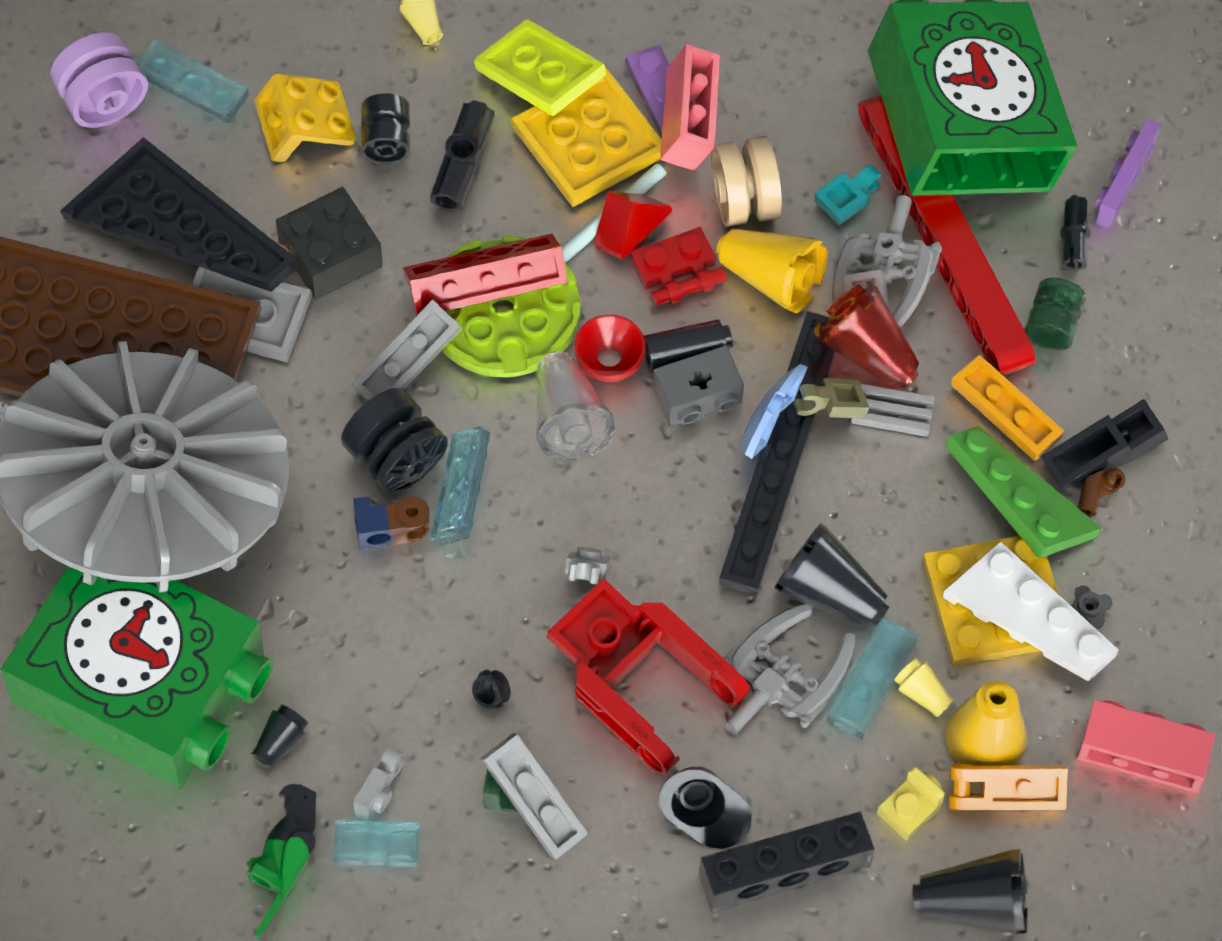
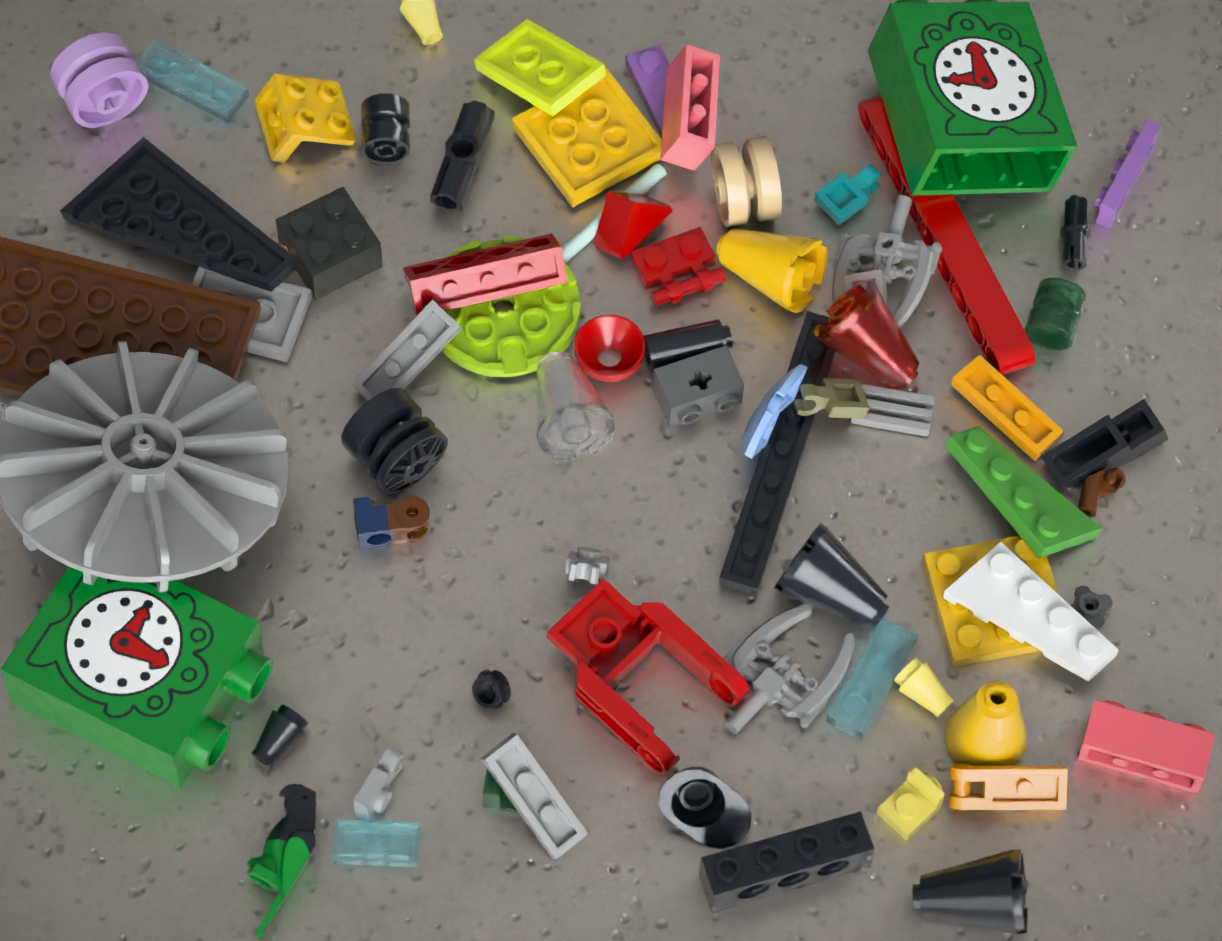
clear light blue plate [430,426,491,546] -> none

